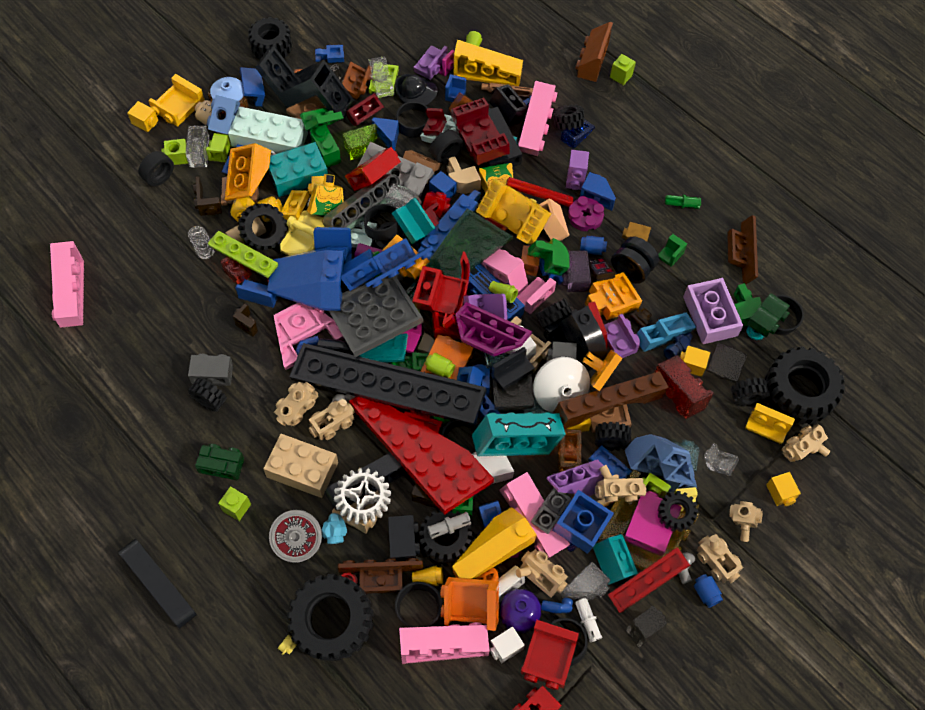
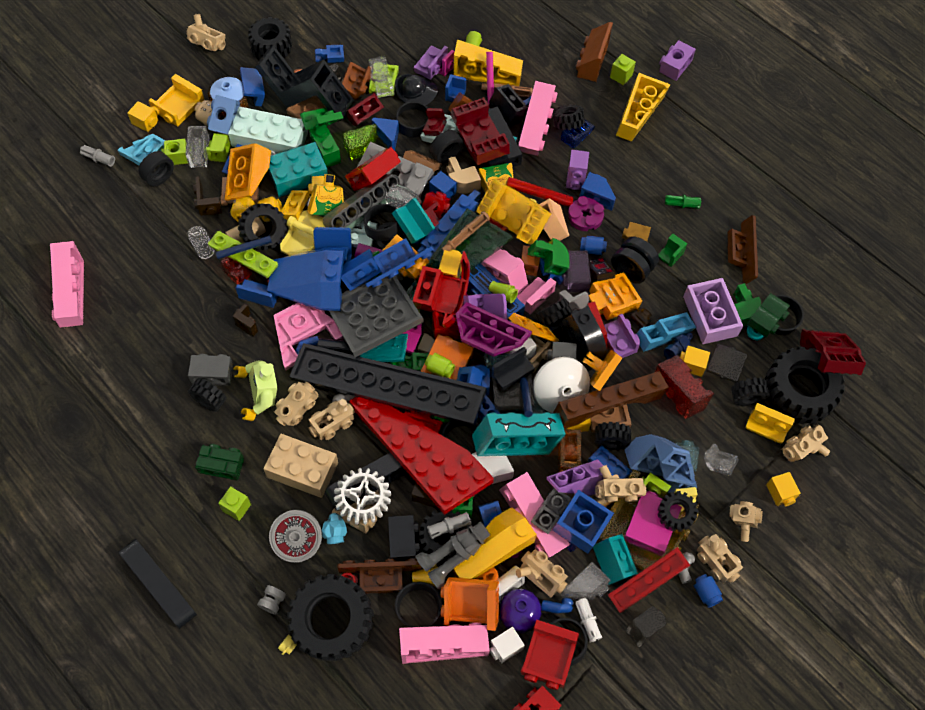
none -> light grey axle [80,145,115,167]
none -> medium azure wing [118,134,165,166]
none -> tan brick [187,14,226,51]
none -> dark blue bar [215,235,272,259]
none -> yellowish green torso [233,360,277,421]
none -> light grey wheel [257,585,286,615]
none -> dark grey piece [415,521,491,589]
none -> yellow brick [439,250,462,278]
none -> medium nougat piece [441,211,490,252]
none -> dark pink bar [486,52,494,104]
none -> light orange slope [509,312,559,342]
none -> dark blue bar [520,377,533,417]
none -> light grey panel [559,290,589,311]
none -> yellow wedge [616,73,670,141]
none -> medium lavender brick [659,40,696,81]
none -> dark red plate [800,329,866,375]

